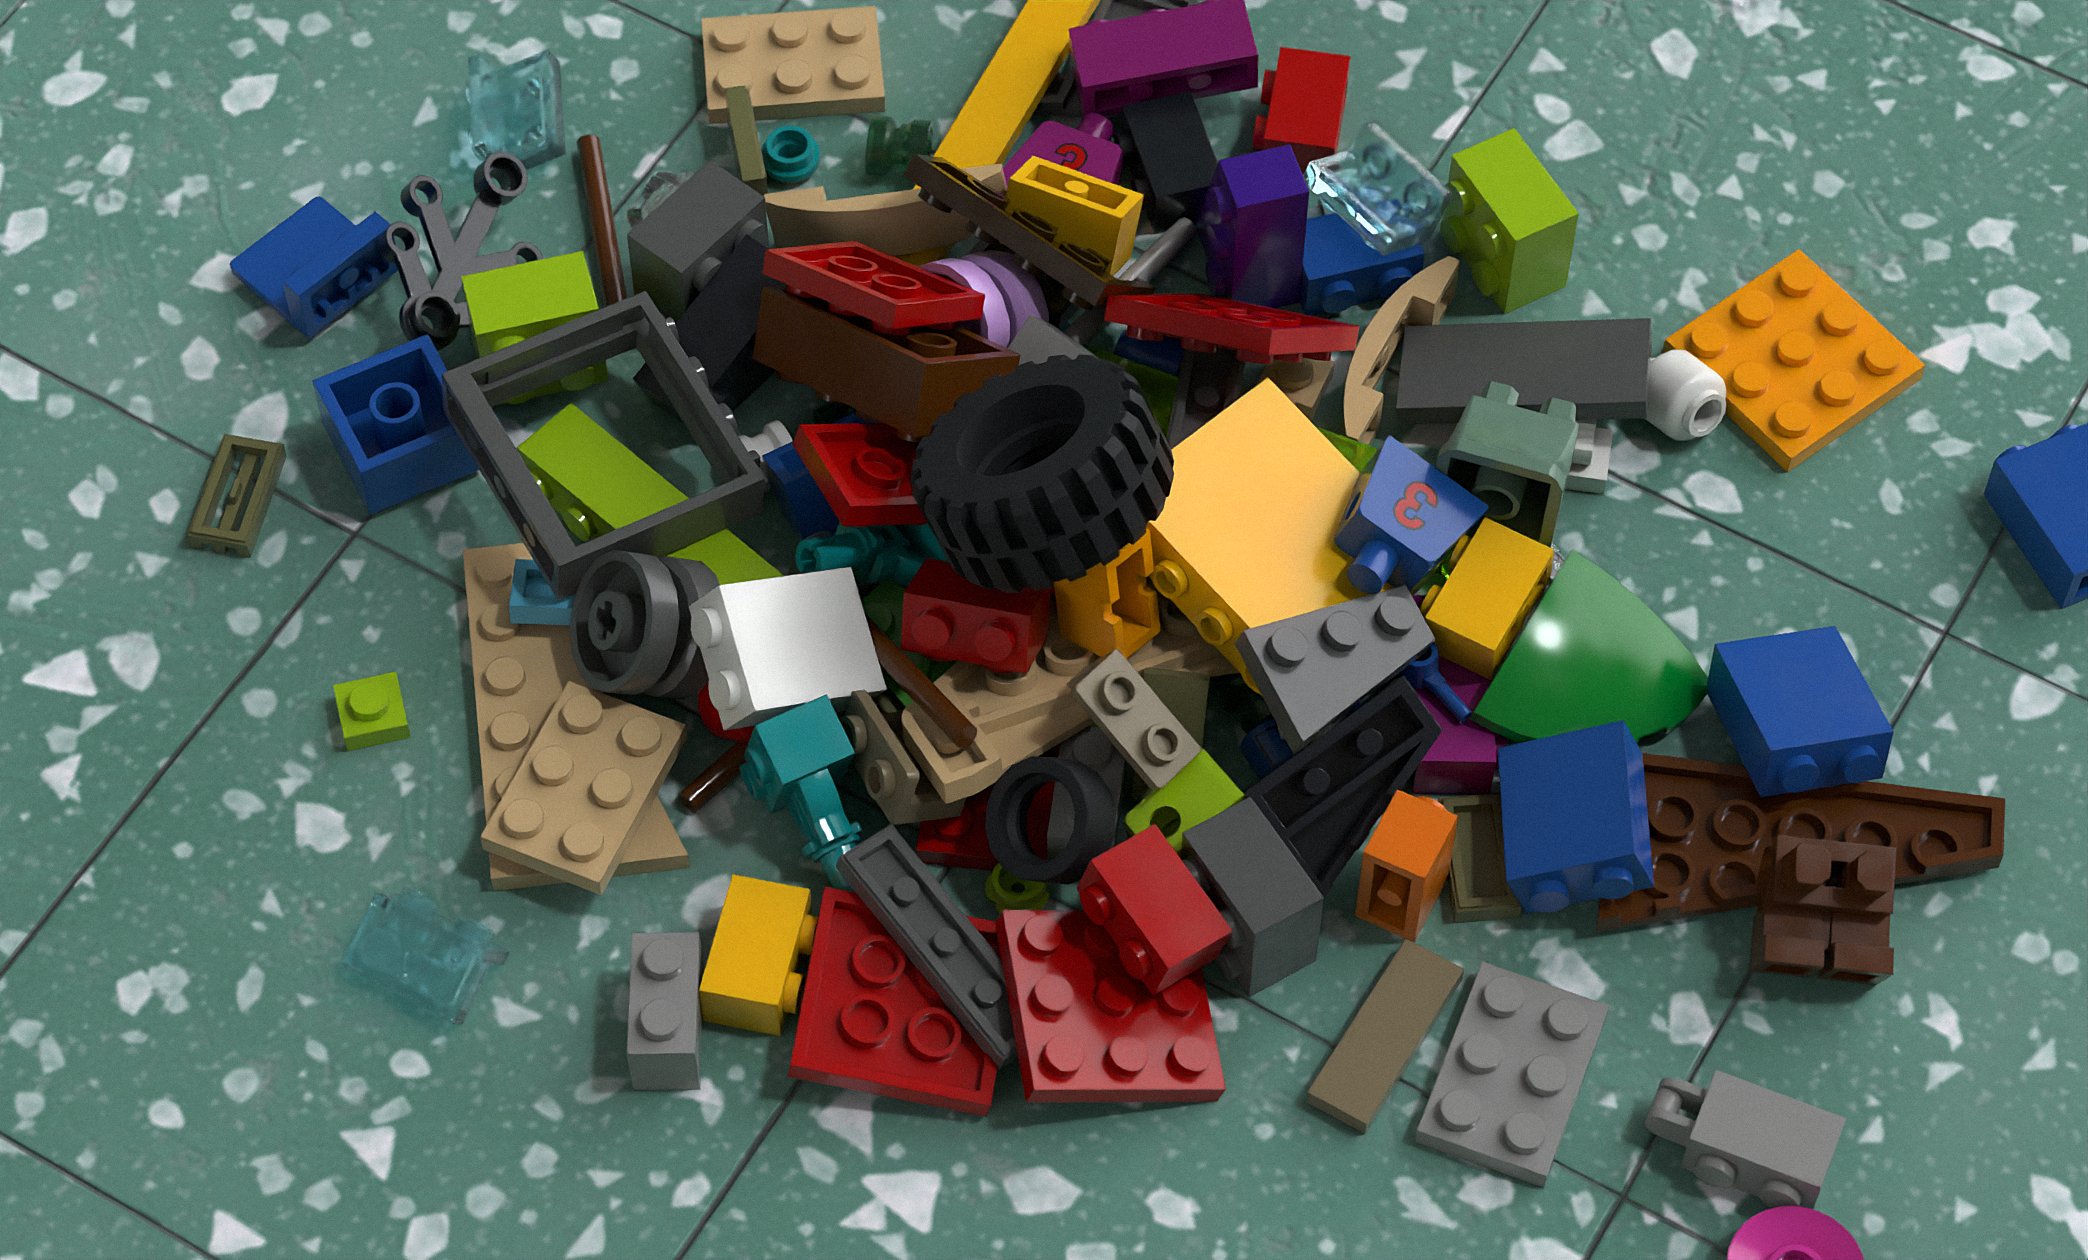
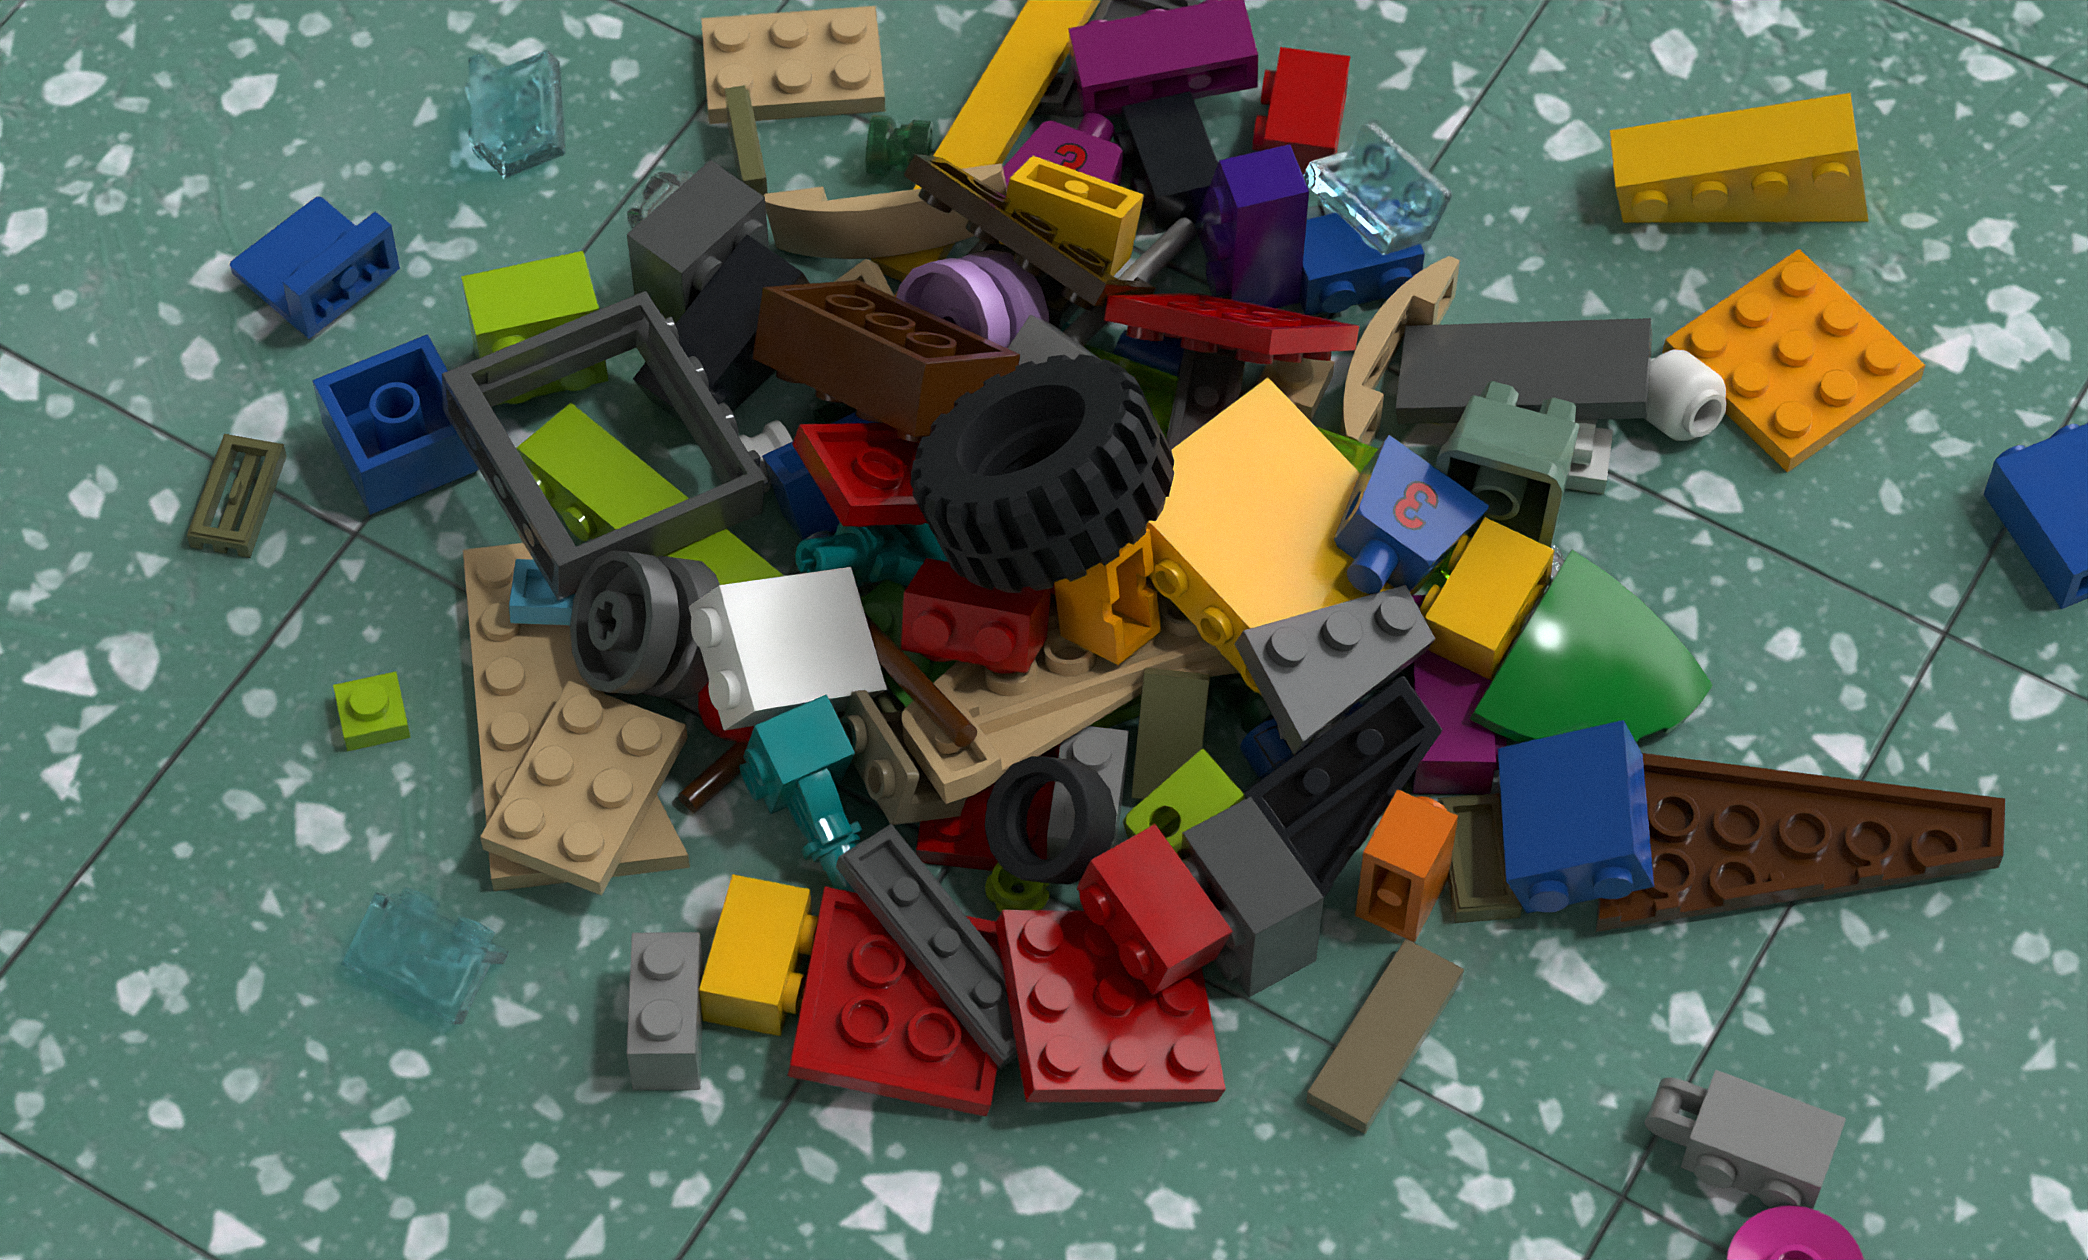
plant [377,152,543,351] -> none
reddish brown bar [577,134,627,308] -> none
teal plate [761,125,820,182] -> none
red plate [762,241,985,335] -> none
dark tan bracket [1067,648,1202,791] -> none
blue hand [1400,642,1472,723] -> none
light grey plate [1415,962,1610,1188] -> none
lime brick [1440,128,1579,314] -> none
blue brick [1706,626,1894,797] -> none
reddish brown hips [1749,835,1896,985] -> none
none -> yellow wedge [1610,93,1869,223]

